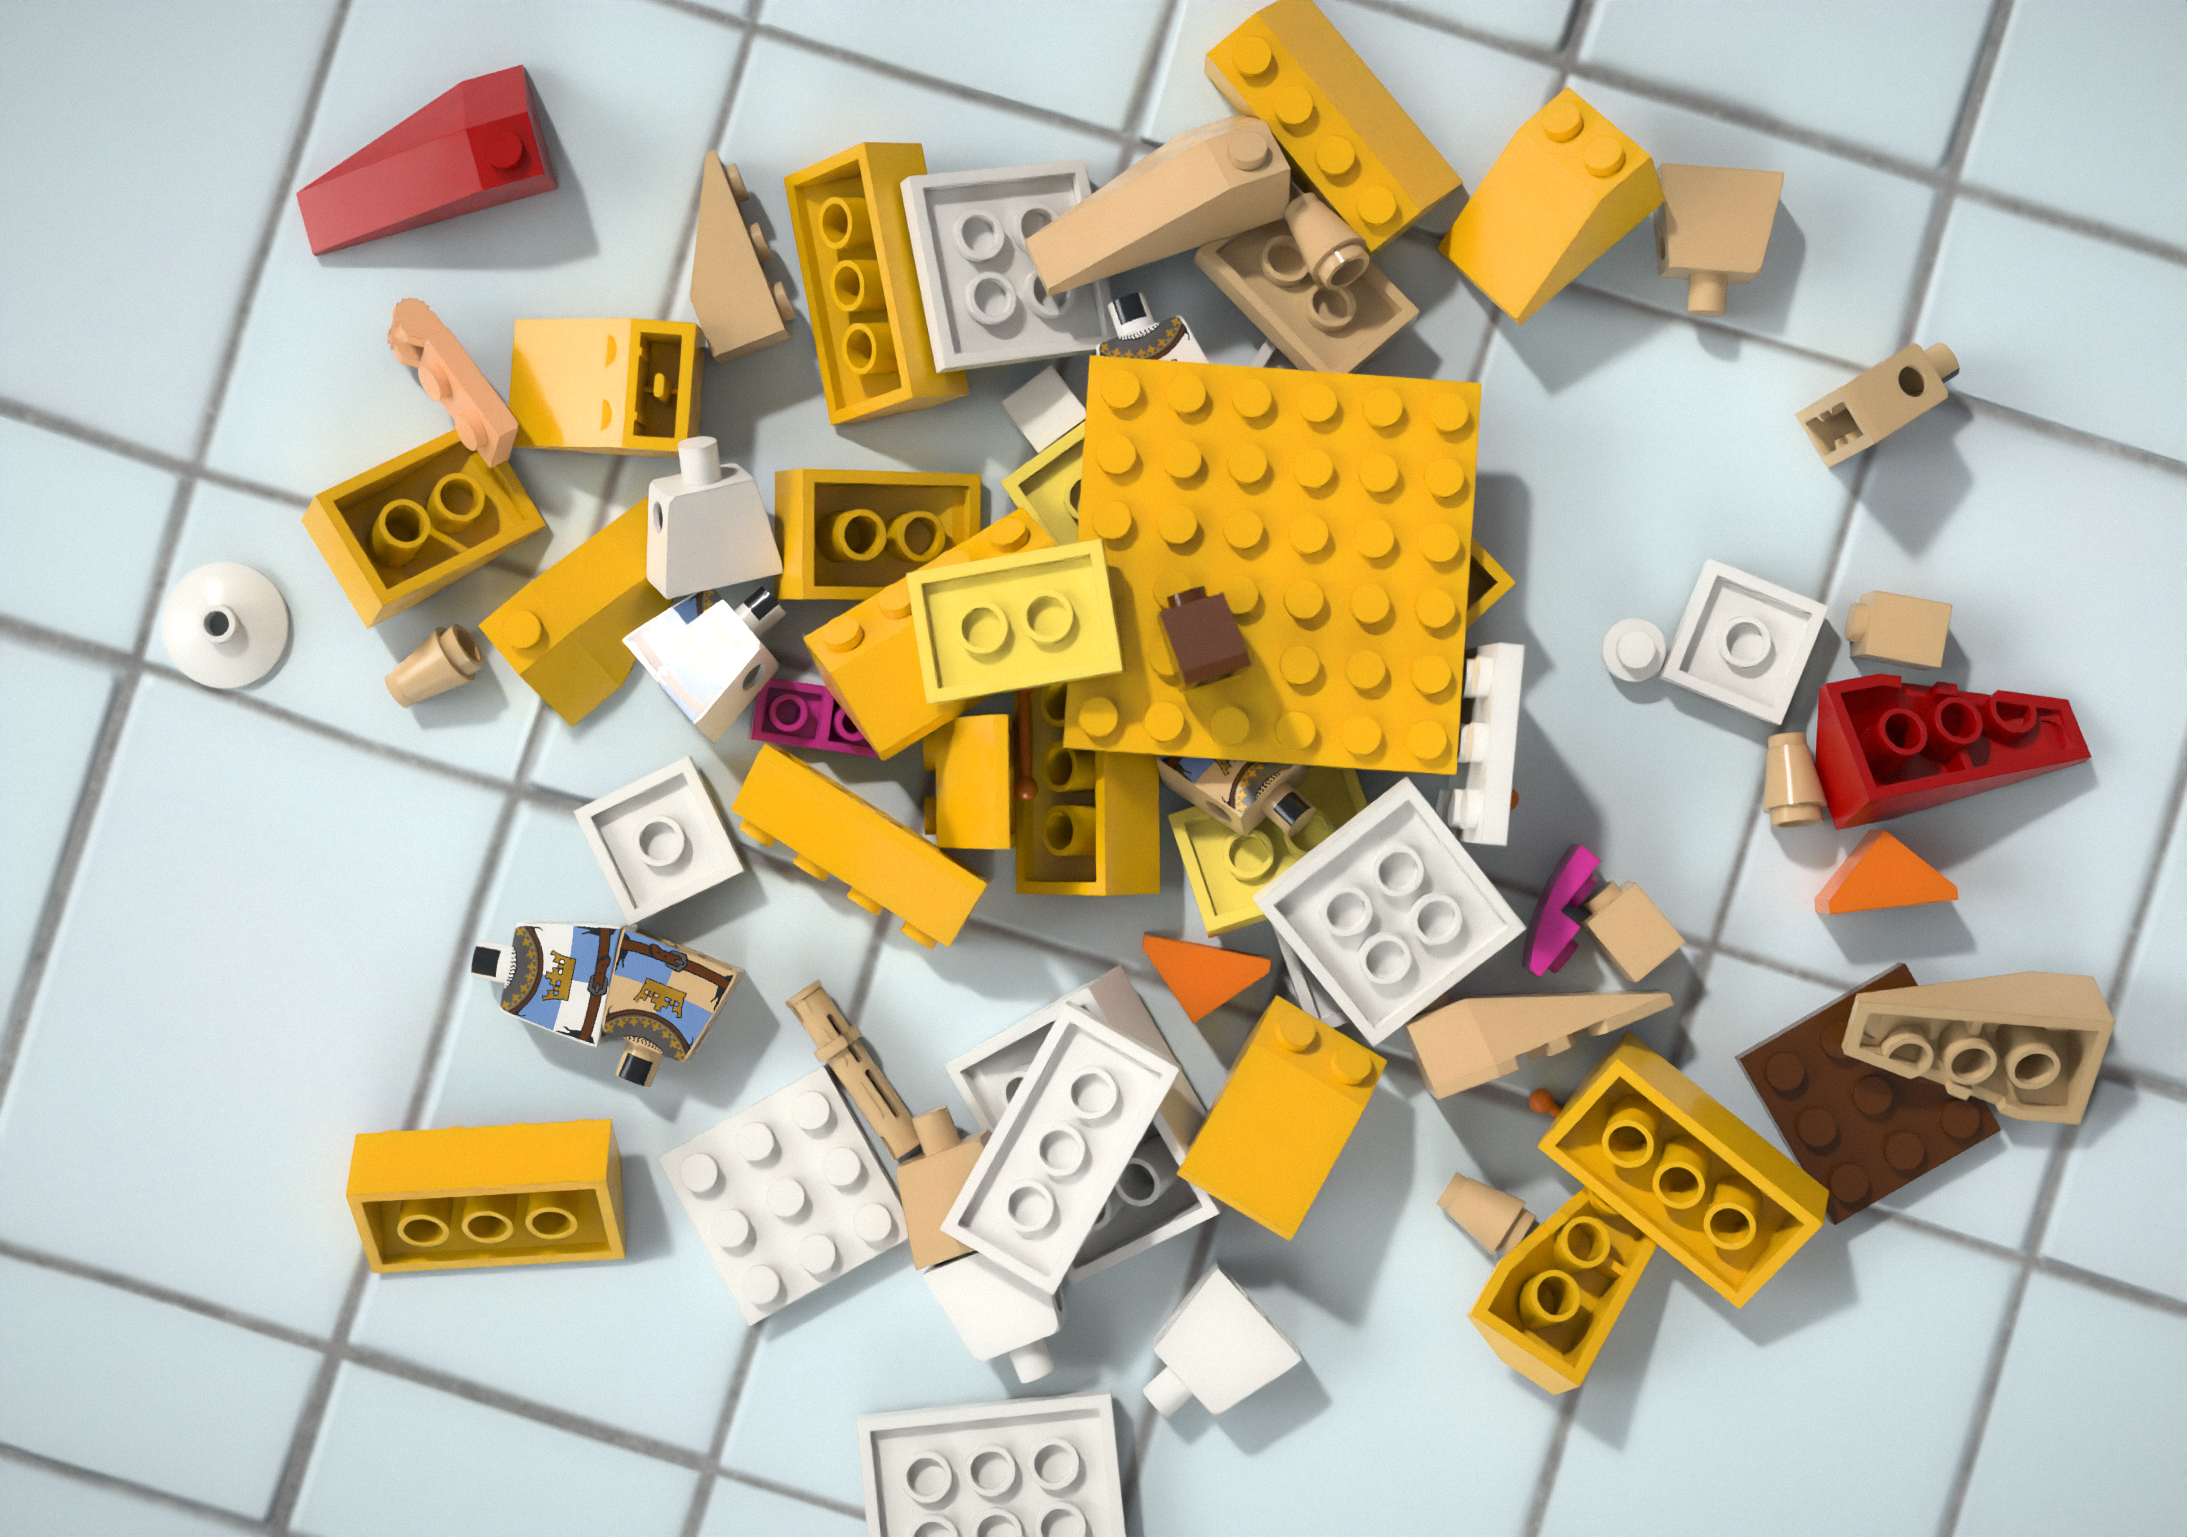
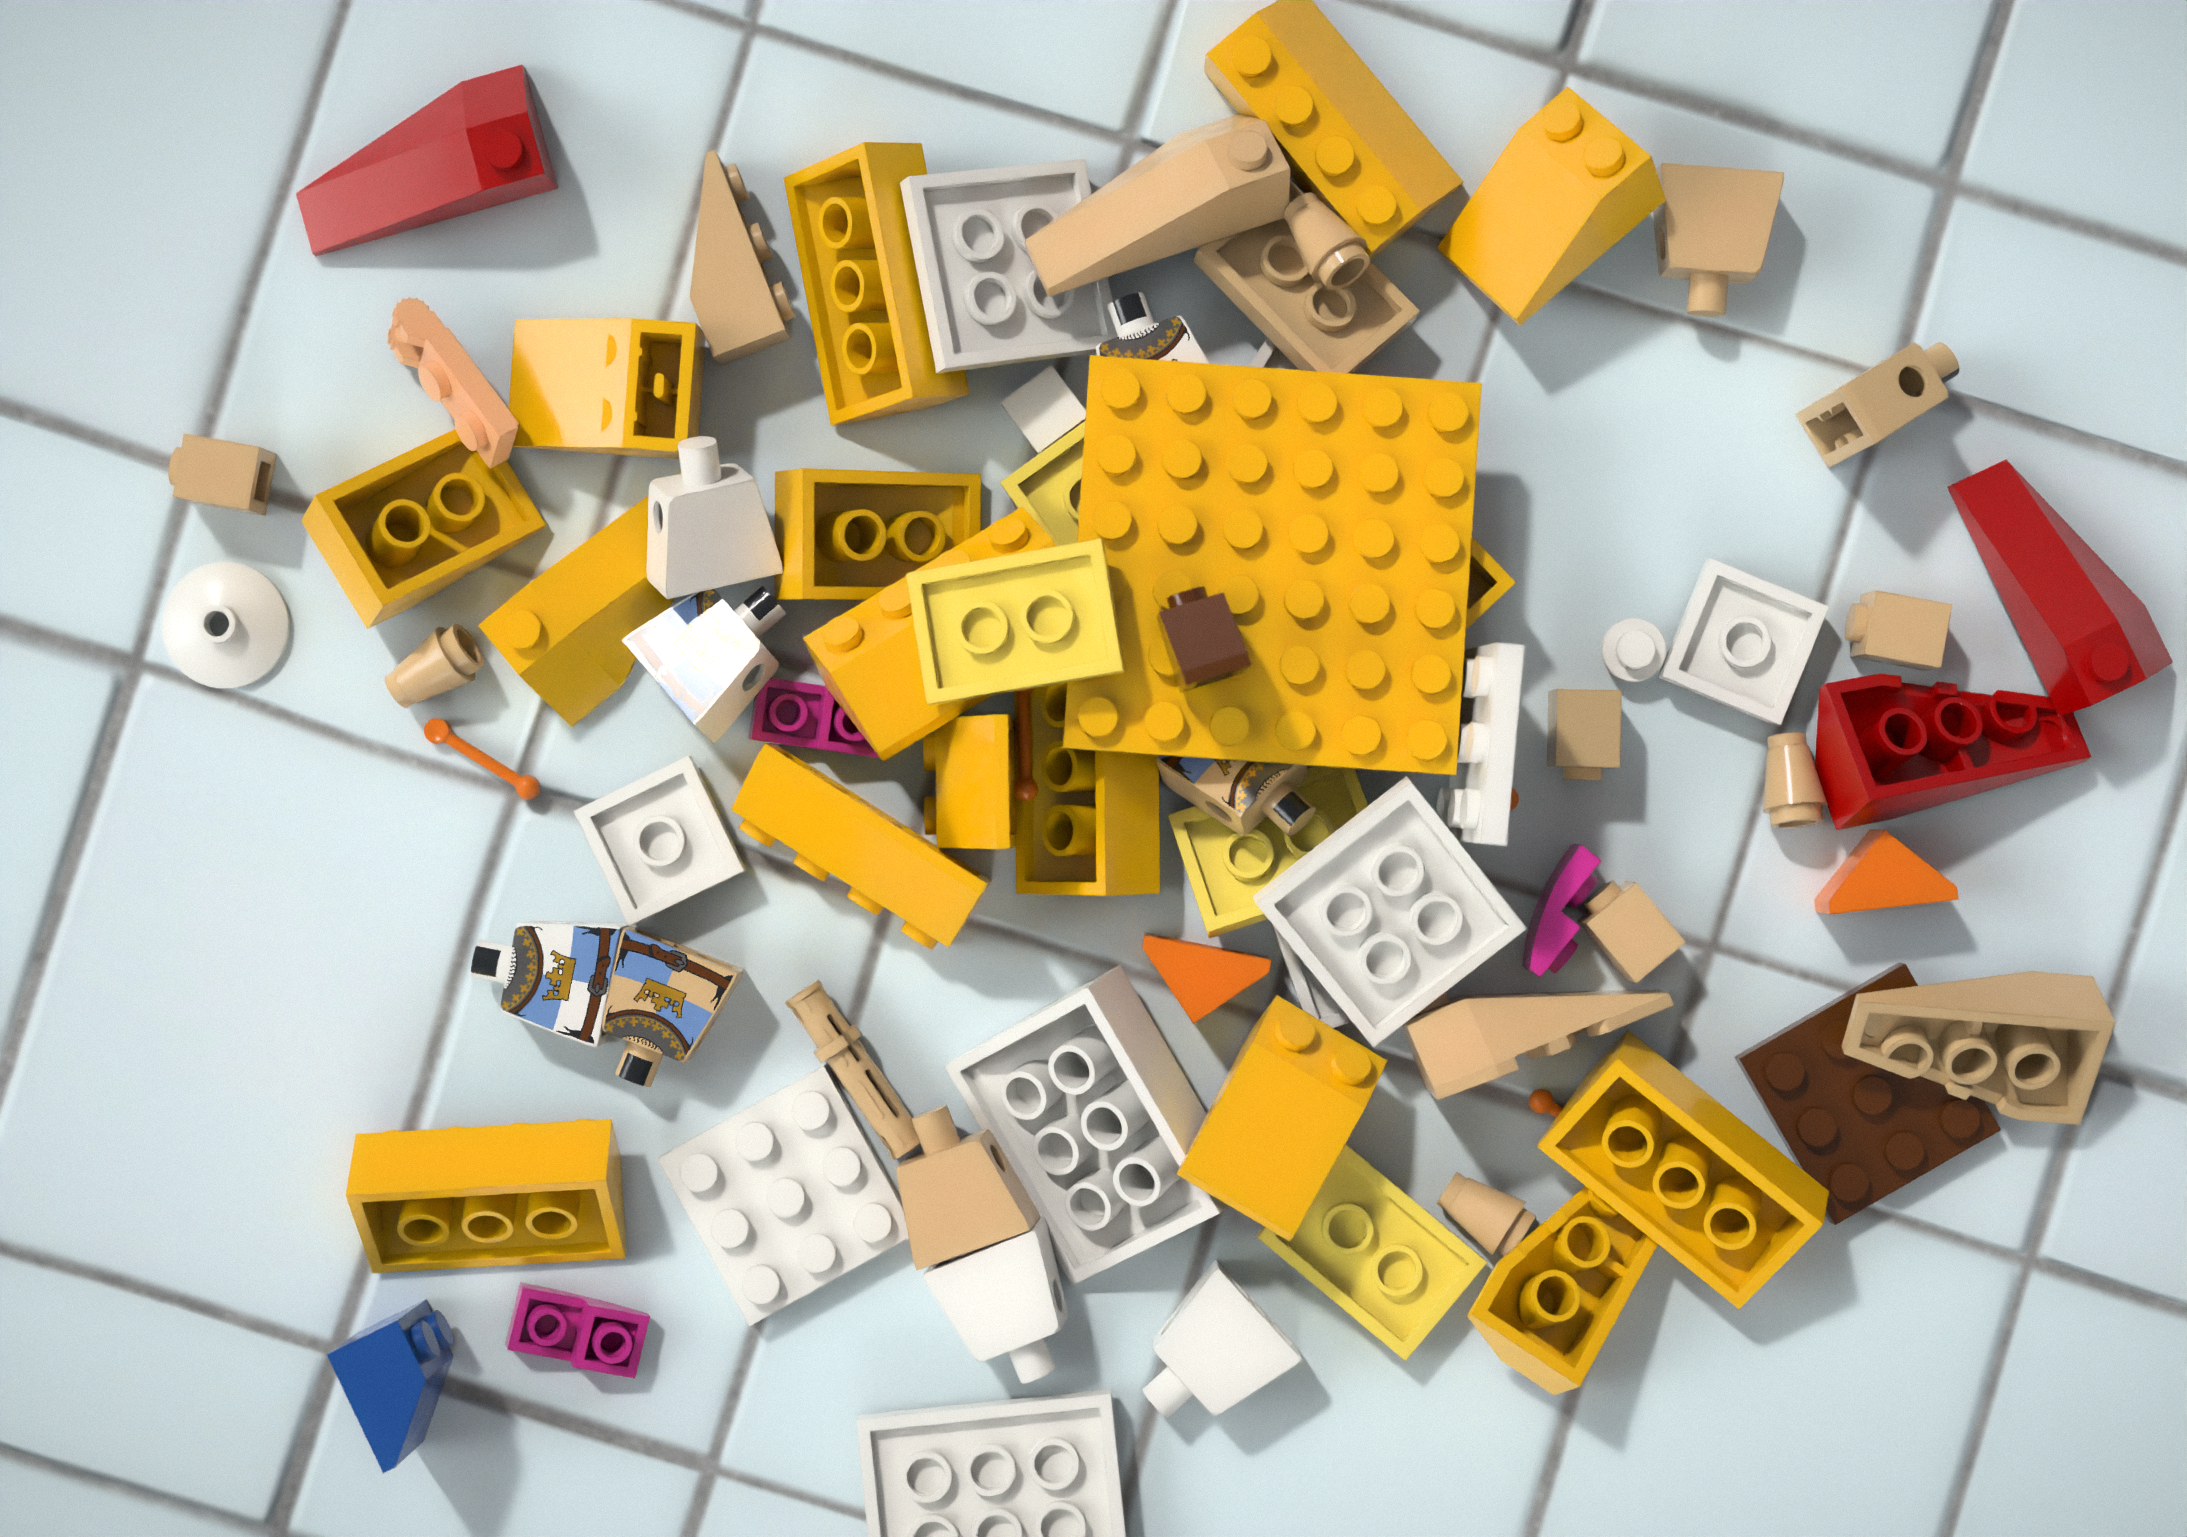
white plate [940,1000,1183,1295] -> none
none -> tan brick [168,433,277,516]
none -> blue slope [326,1300,454,1473]
none -> orange hinge [424,718,541,800]
none -> dark pink slope [505,1282,650,1379]
none -> light yellow plate [1257,1144,1487,1361]
none -> tan brick [1547,689,1622,781]
none -> red wedge [1947,459,2173,716]

